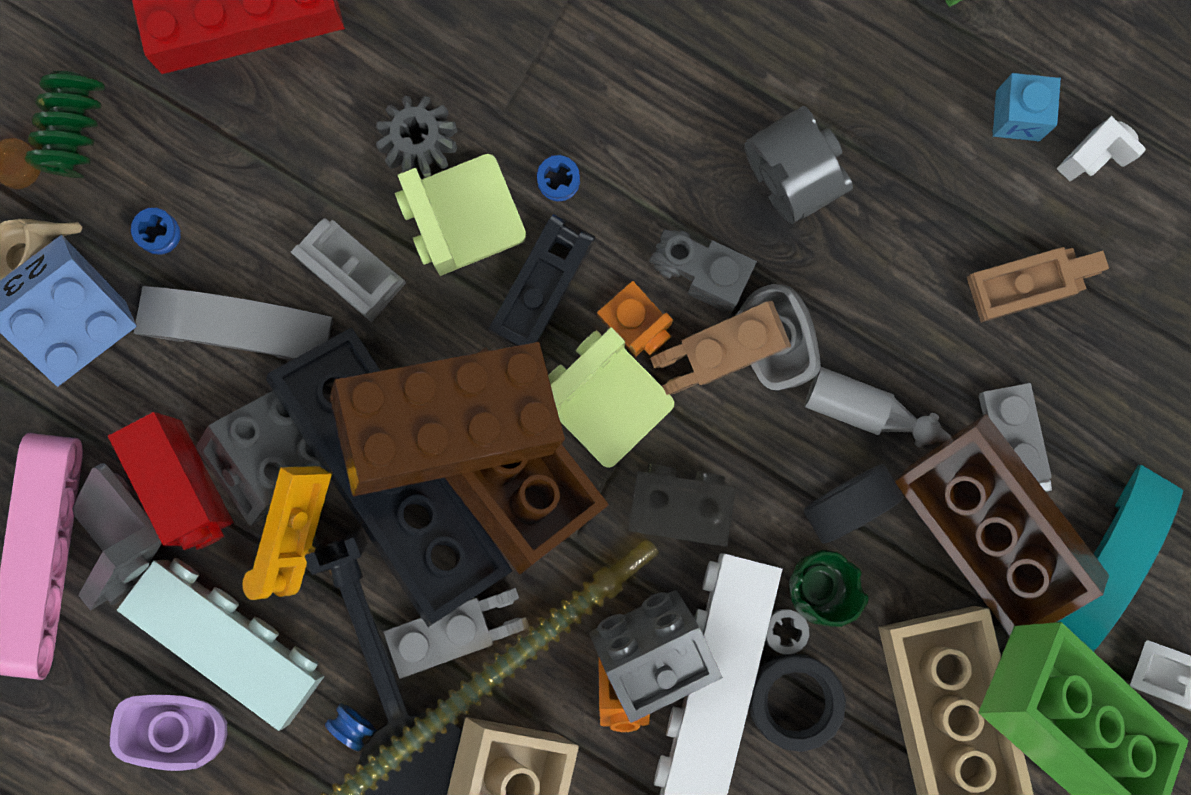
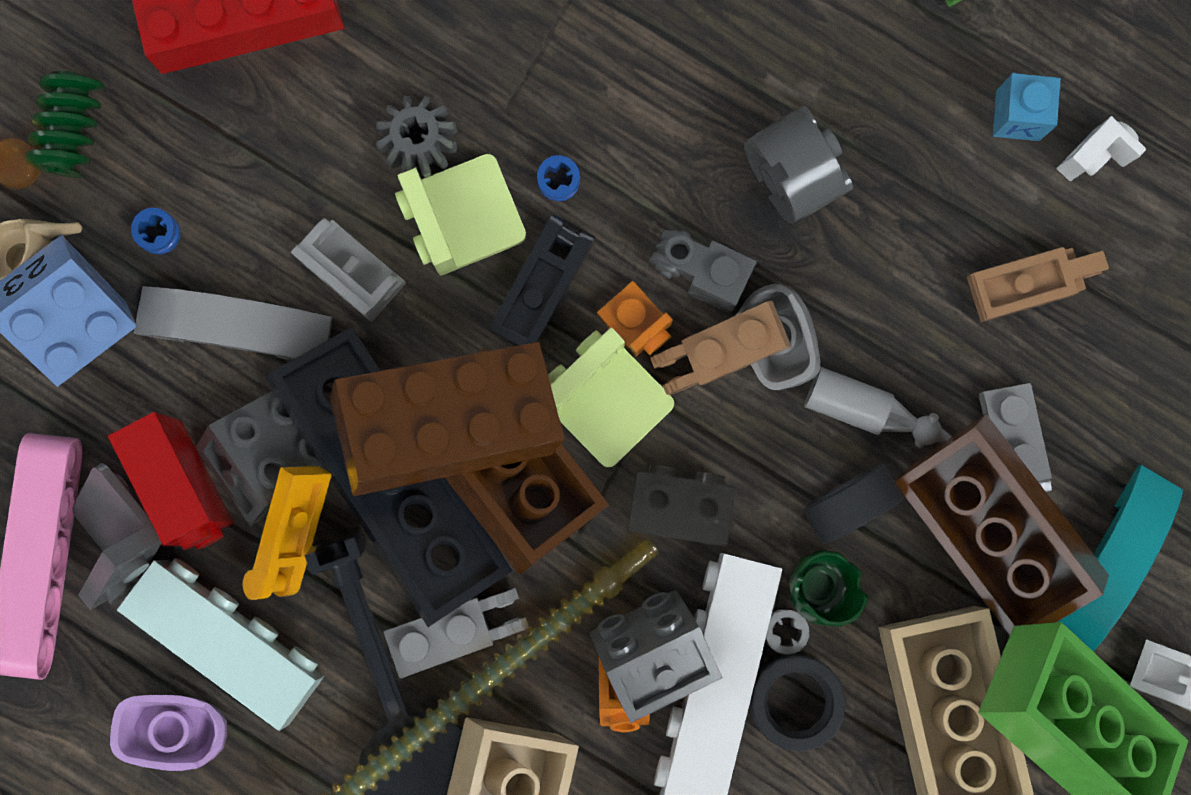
blue bush [325,703,376,751] -> none

